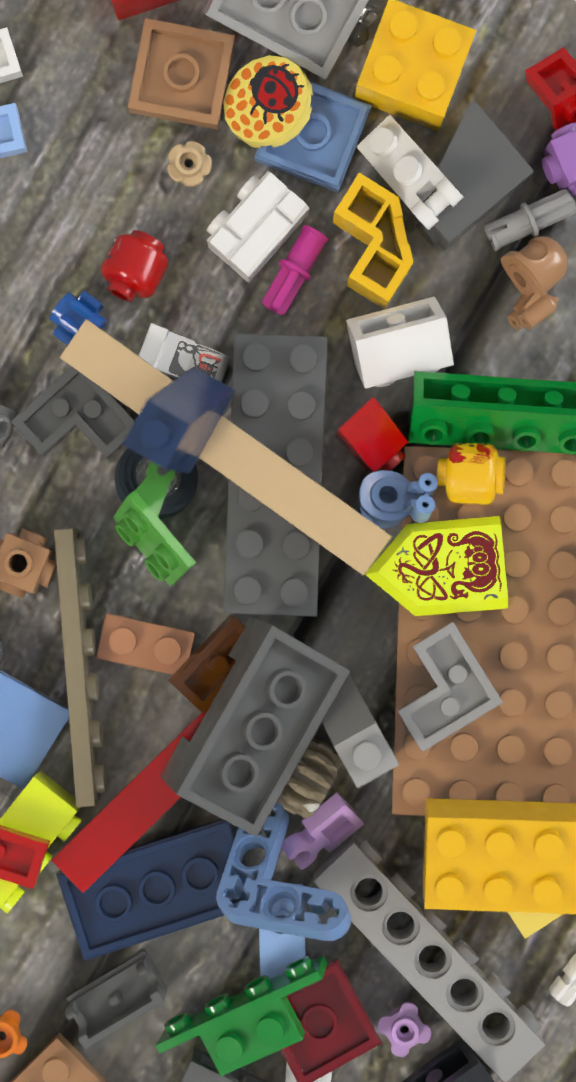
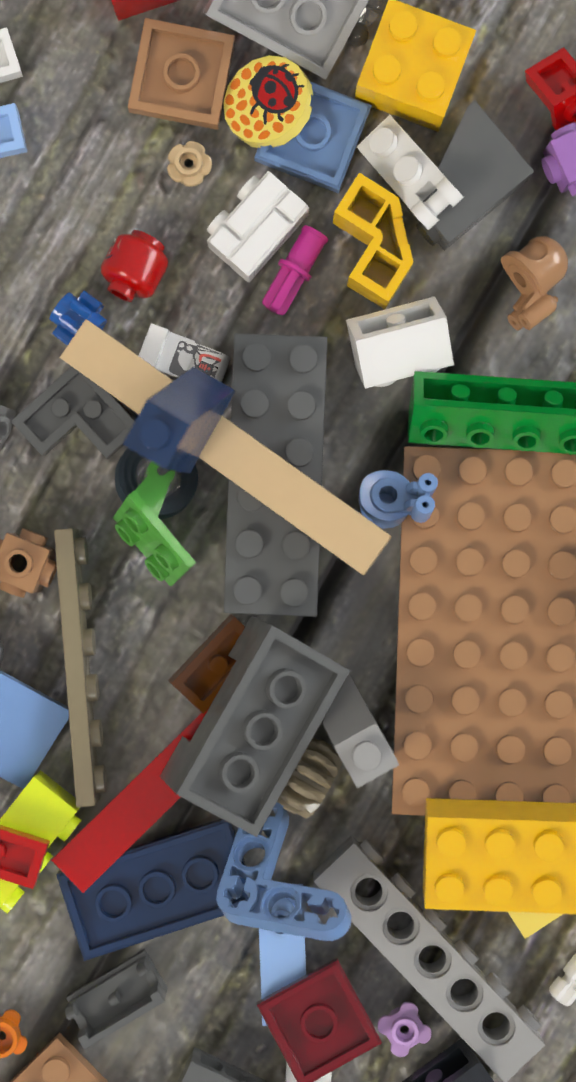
nougat plate [96,613,196,675] -> none
green bracket [155,955,328,1076] -> none
lavender plate [281,792,364,870] -> none
red slope [335,397,408,473] -> none
neon yellow tile [365,516,508,616] -> none
light grey plate [397,622,503,752] -> none
yellow head [437,443,506,505] -> none
light grey axle [484,189,576,251] -> none

